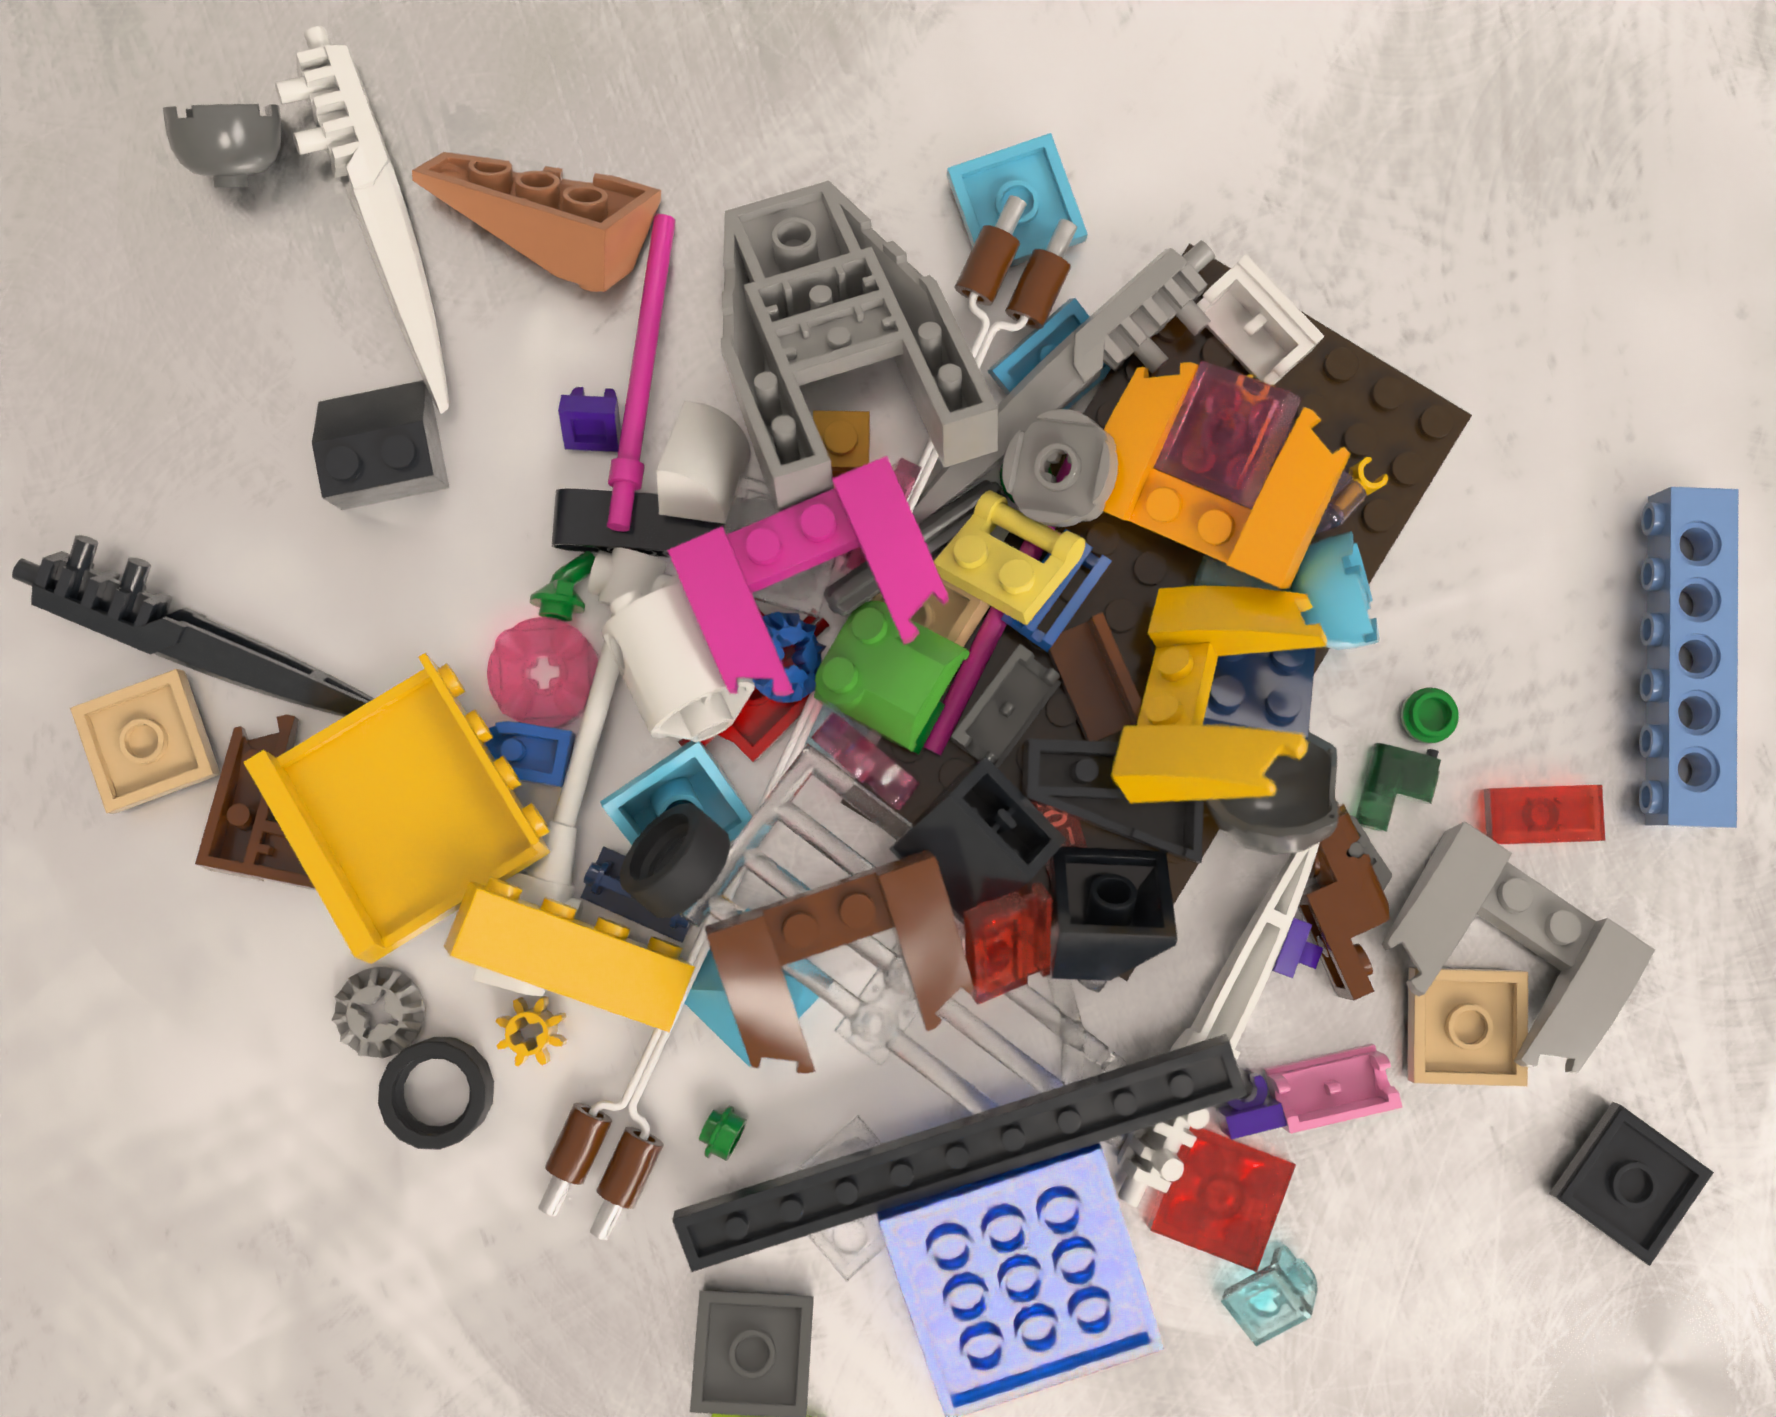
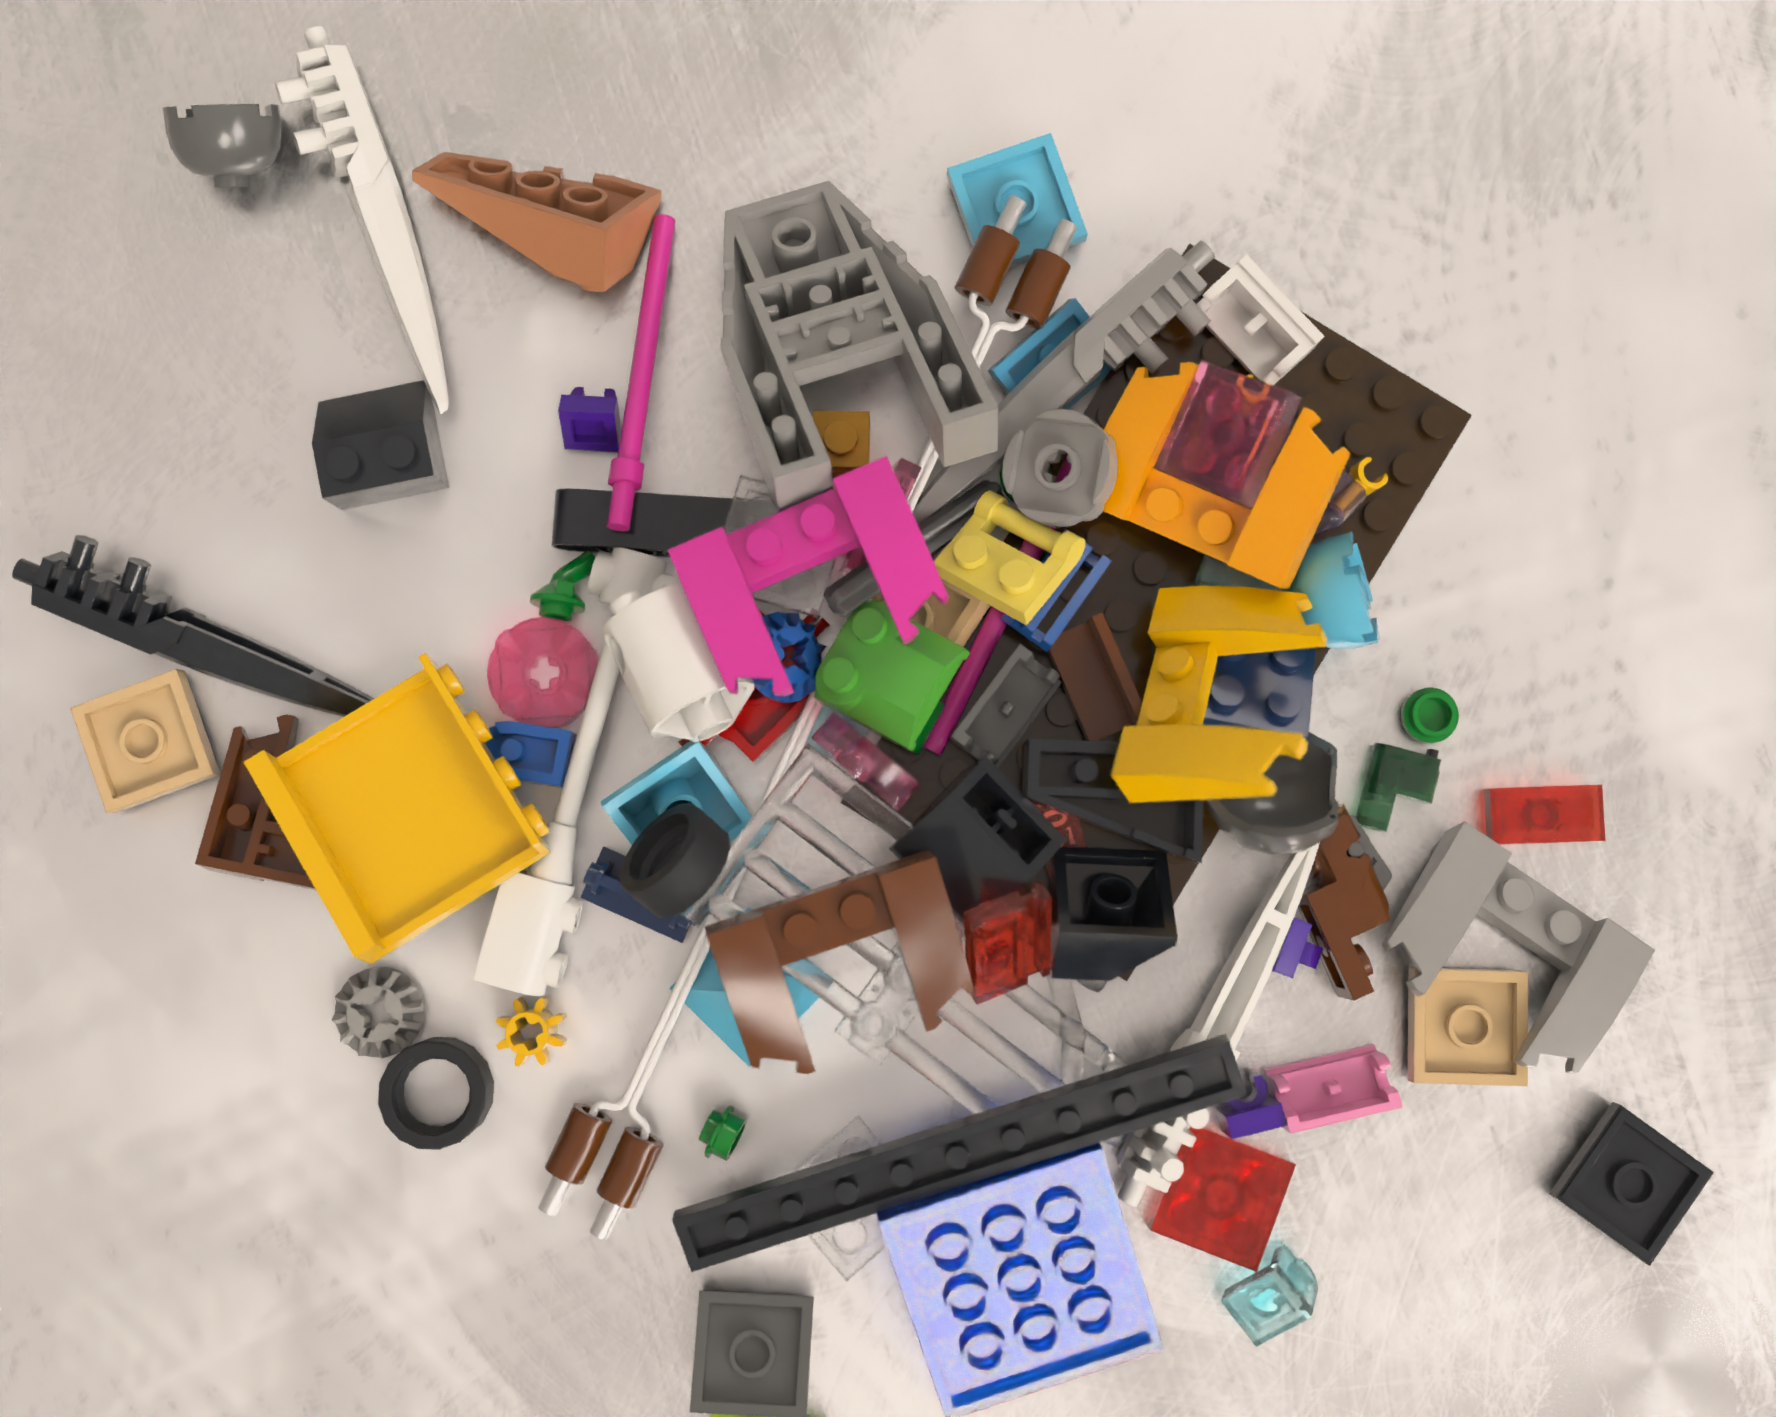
yellow brick [443,877,695,1032] -> none
white brick [656,401,751,524] -> none
medium blue brick [1639,487,1739,828] -> none

